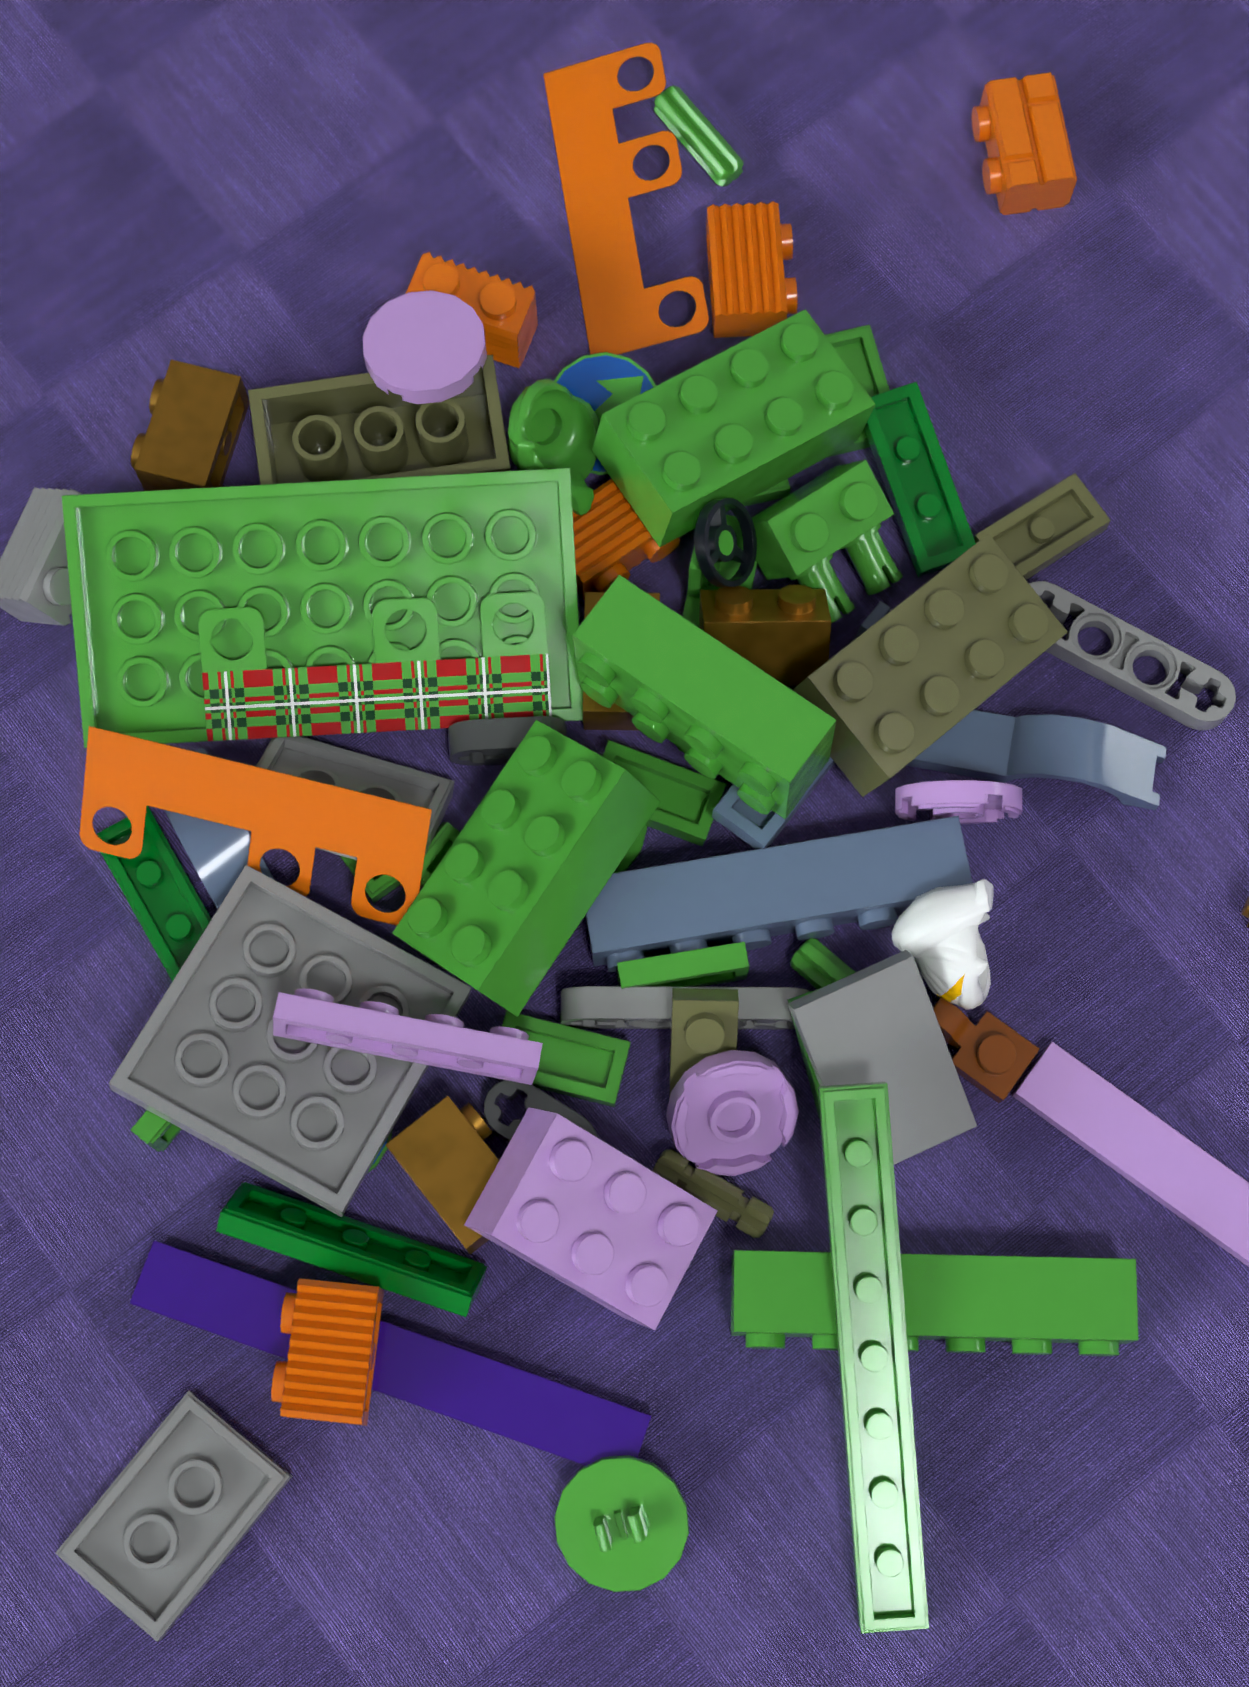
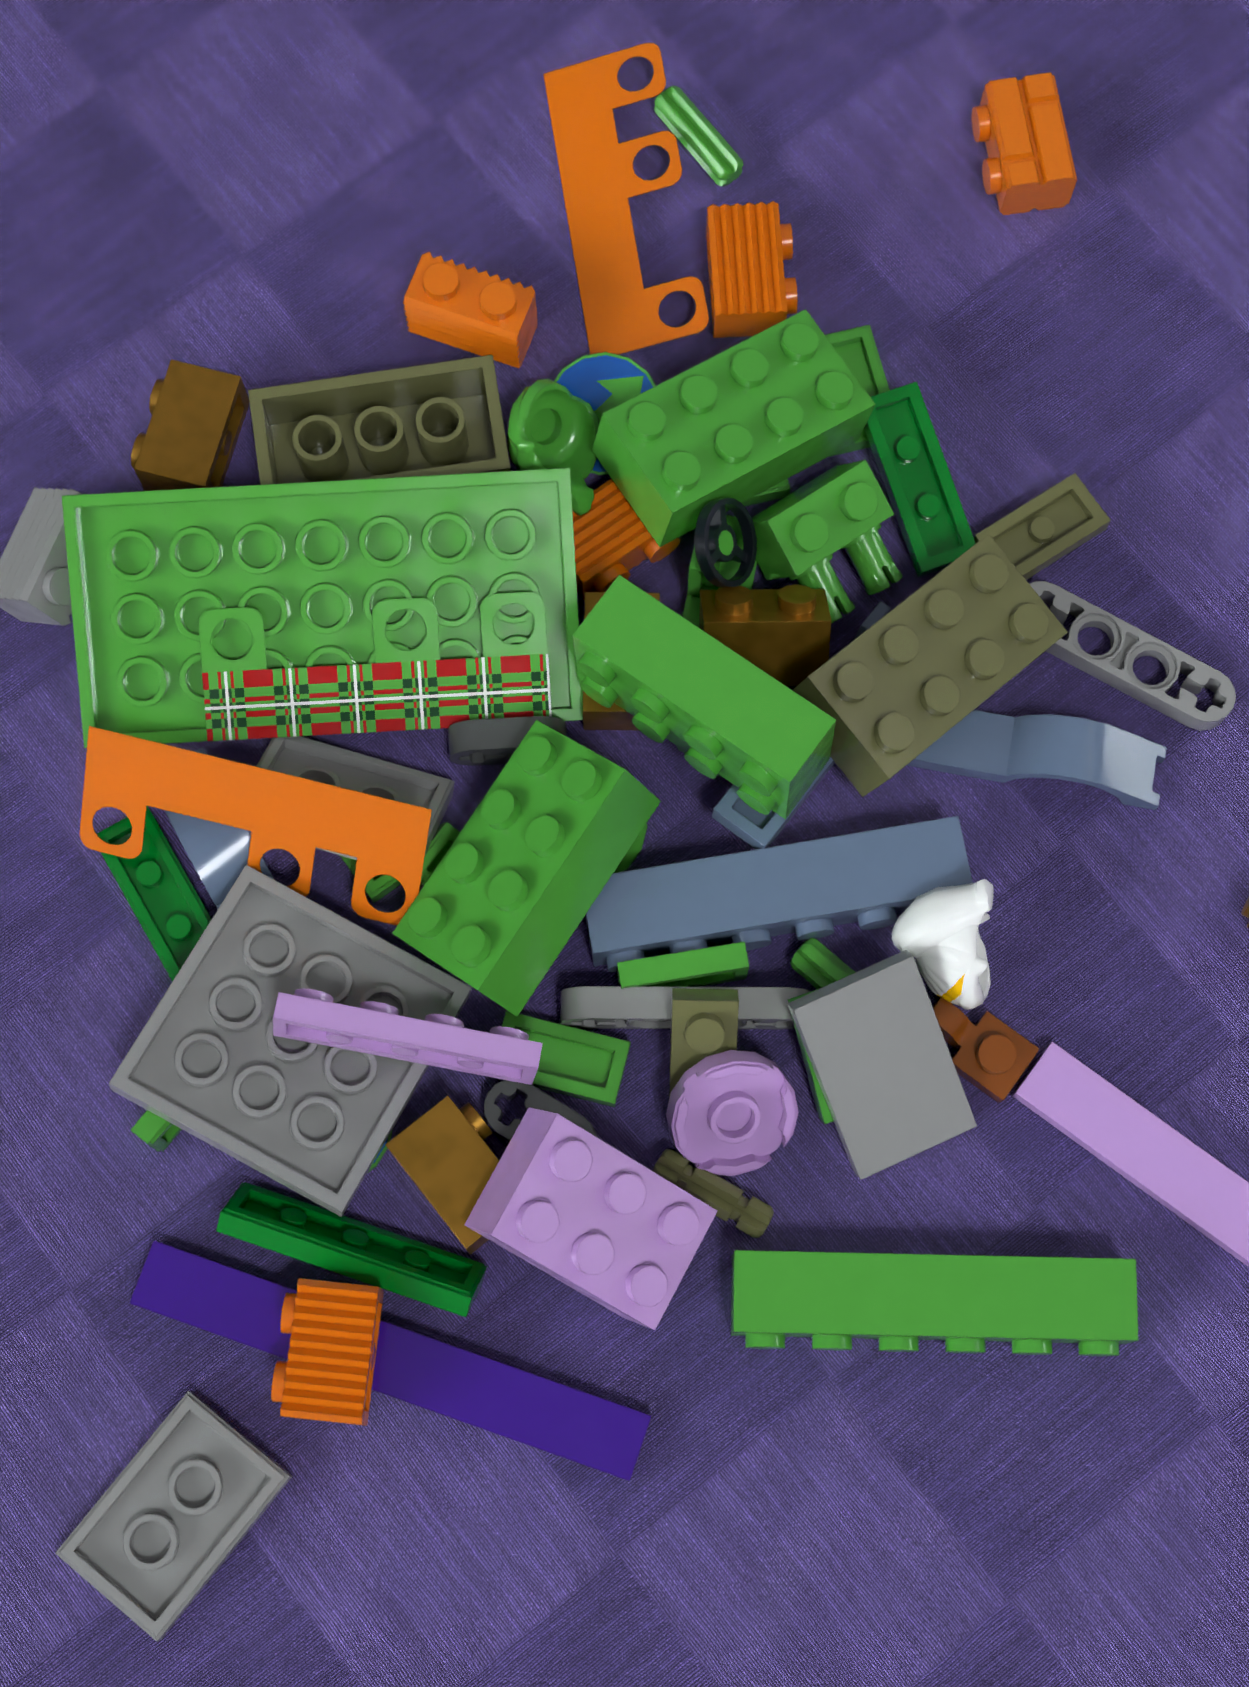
lavender tile [362,290,487,404] -> none
bright green piece [555,1455,689,1592] -> none
bright green tile [603,740,726,847] -> none
tile [818,1082,929,1634] -> none
lavender tile [895,780,1022,824] -> none

